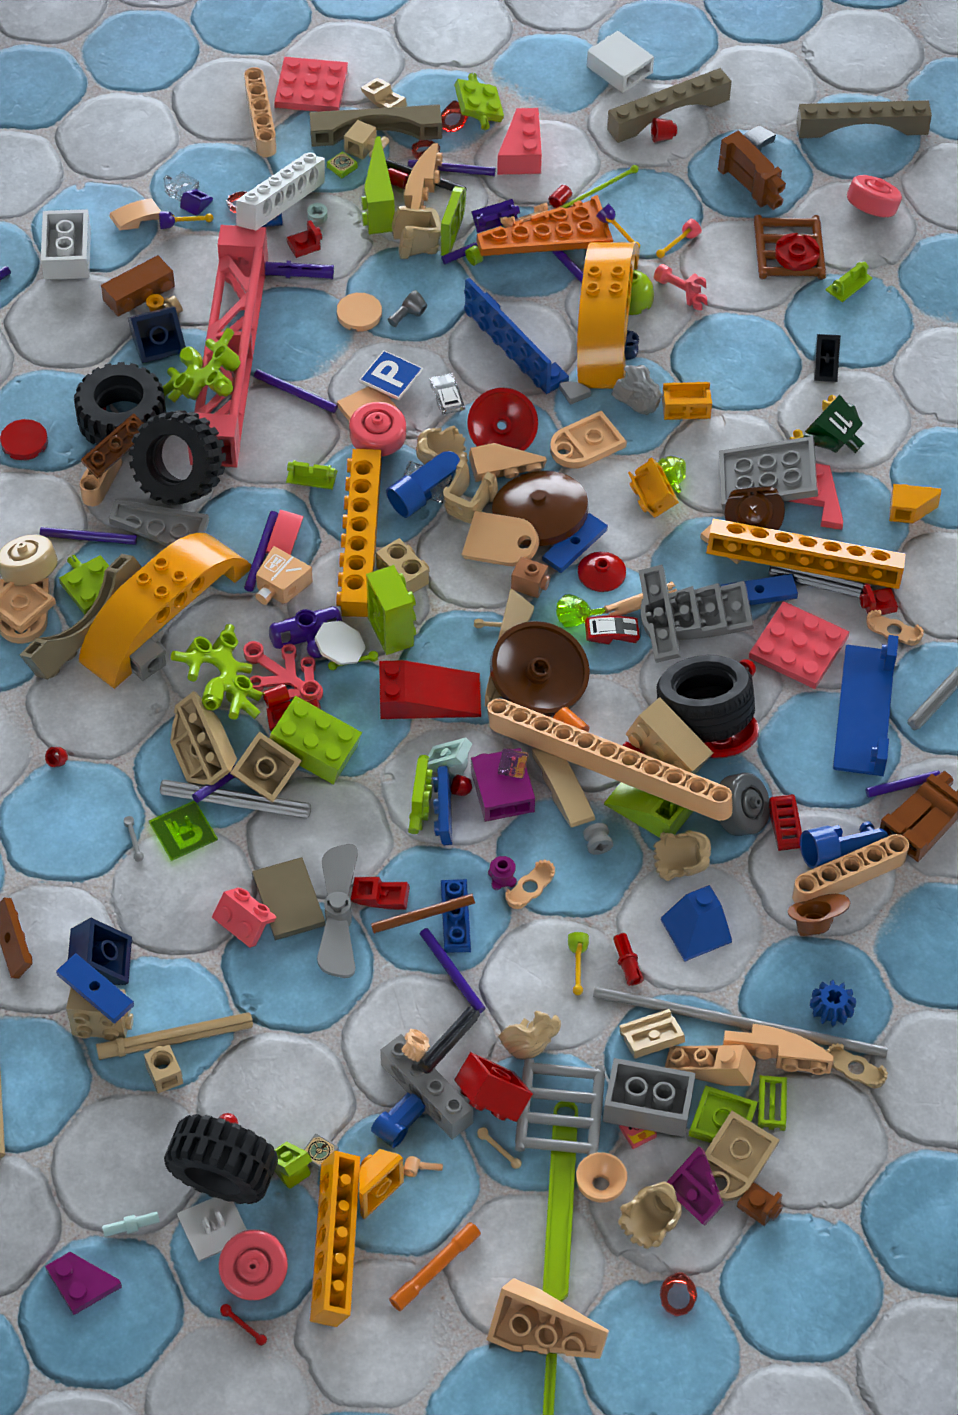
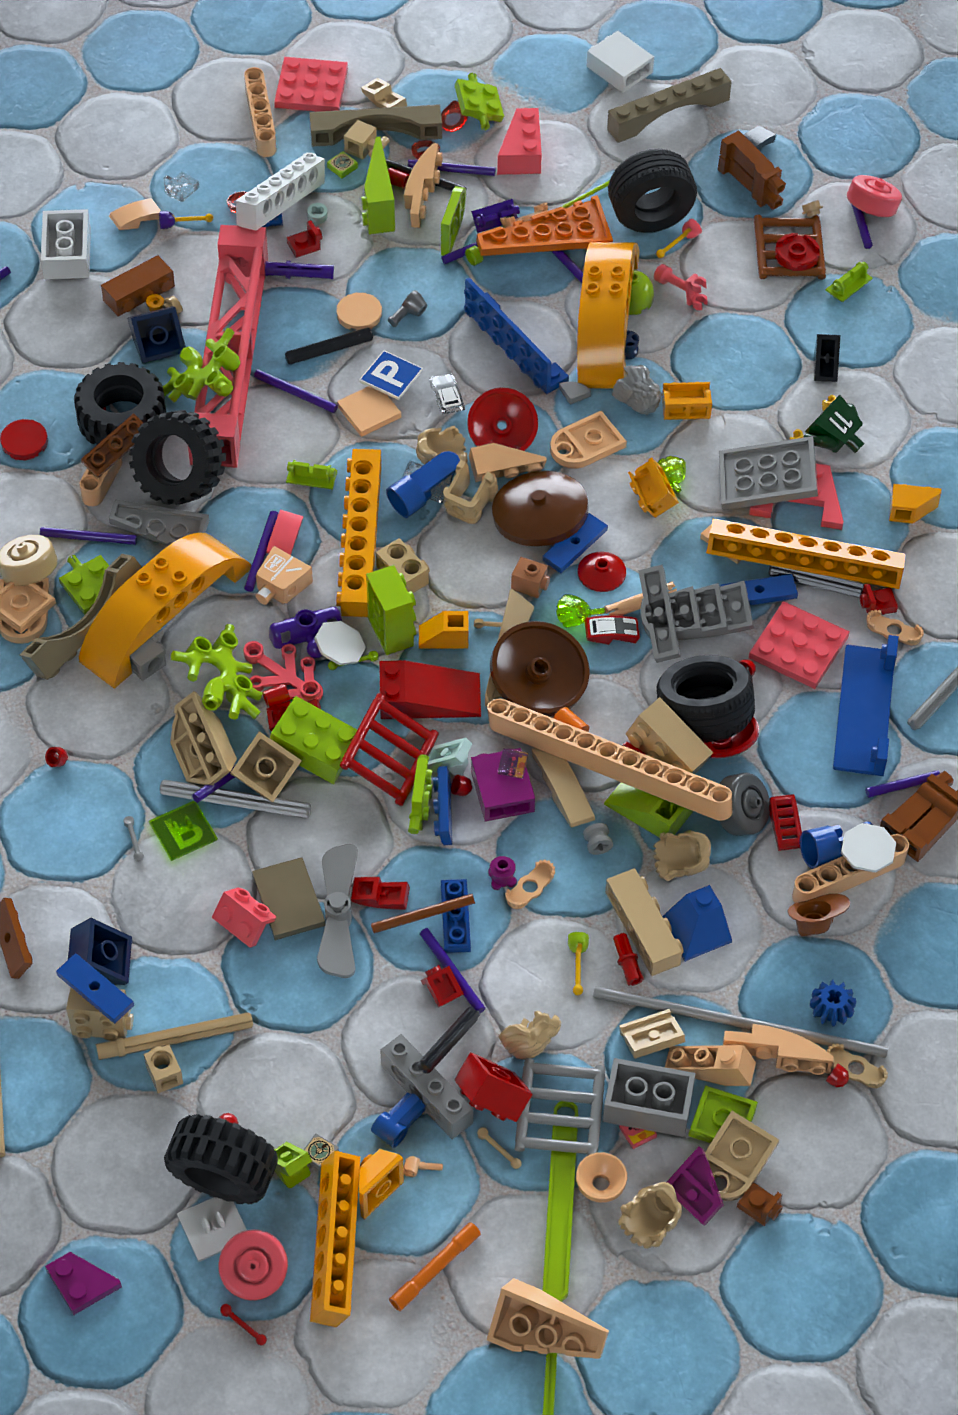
light aqua bar [102,1211,160,1237] -> none
dark purple slope [180,189,213,216] -> none
coral wheel [349,402,406,457] -> none
tan piece [392,206,441,259] -> none
light nougat piece [401,1029,430,1062] -> none
light nougat tile [462,511,539,566] -> none
red hinge [548,184,573,208] -> none
hinge [596,204,640,249] -> none
red hat [651,118,677,143] -> none
clear red piece [660,1272,698,1316] -> none
reddish brown hat [725,487,785,530] -> none
lime tile [758,1075,787,1131] -> none
dark tan arch [797,100,932,138] -> none
none -> black axle [285,327,373,365]
none -> red bar [340,693,439,806]
none -> light orange slope [419,611,469,649]
none -> red bracket [420,965,464,1008]
none -> tan brick [605,868,684,976]
none -> black tyre [608,149,697,233]
none -> tan plate [802,200,823,217]
none -> red hinge [826,1063,849,1088]
none -> white piece [841,823,896,873]
none -> dark purple bar [851,204,873,249]

